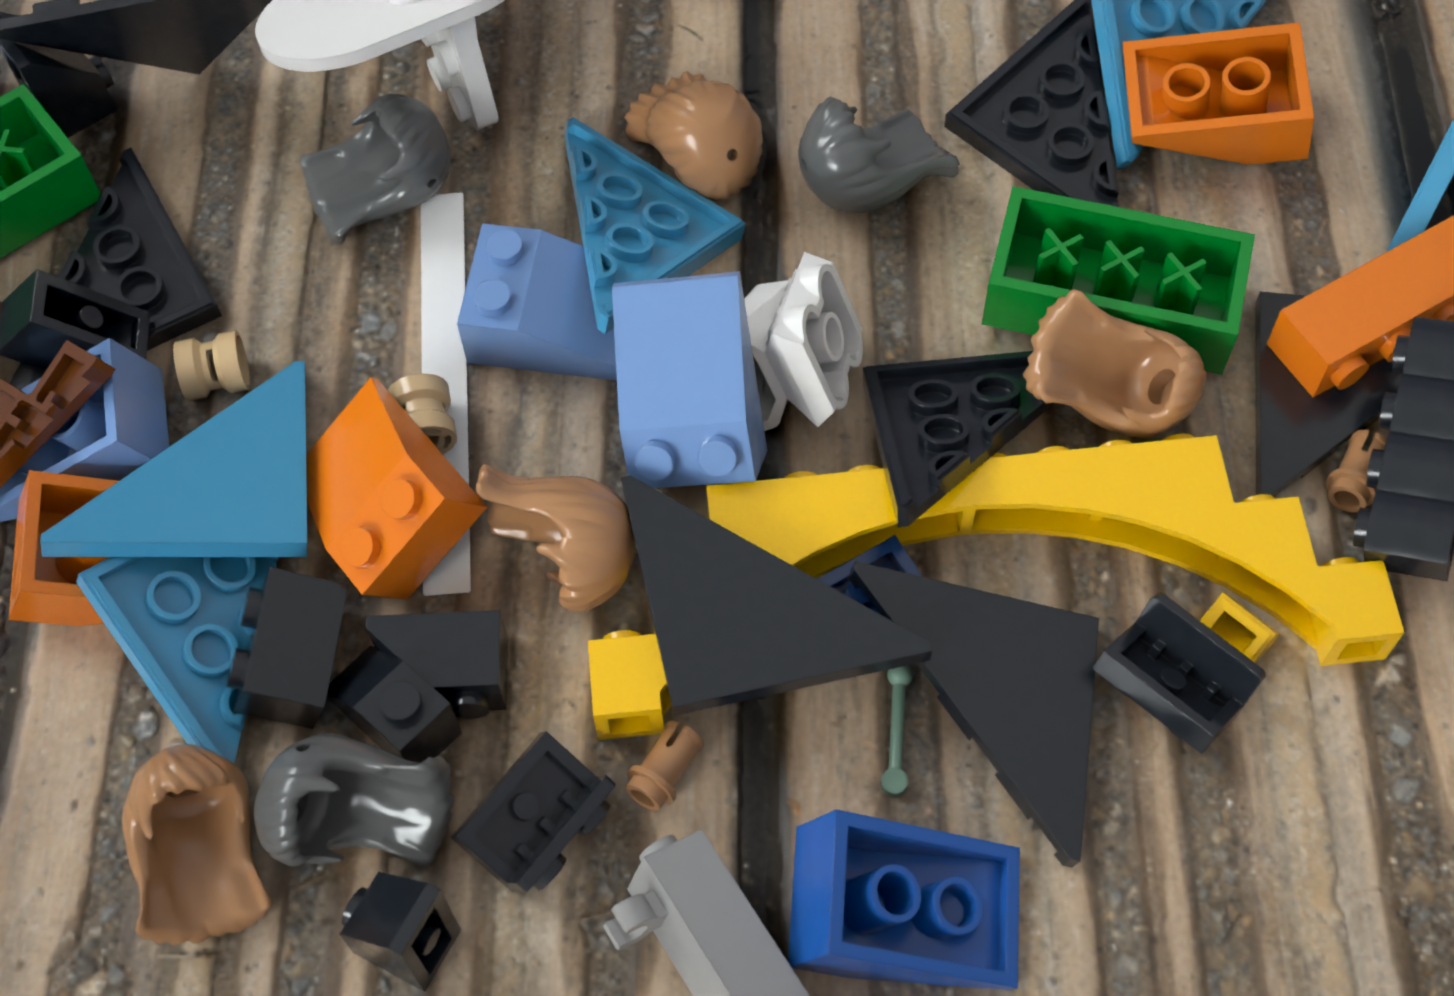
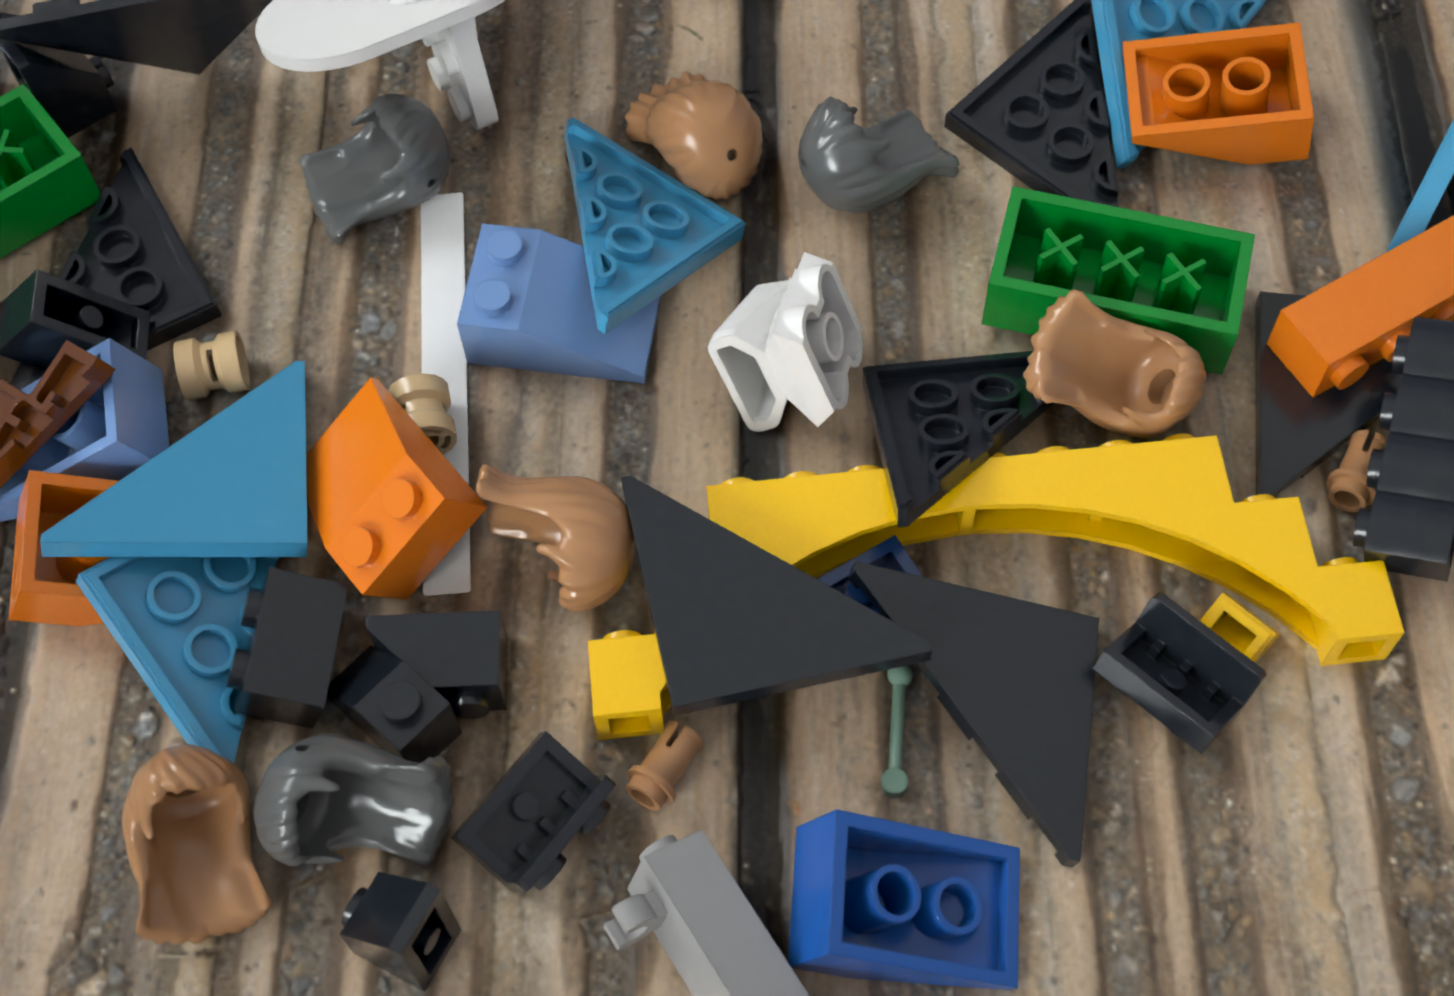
medium blue slope [612,271,767,488] -> none

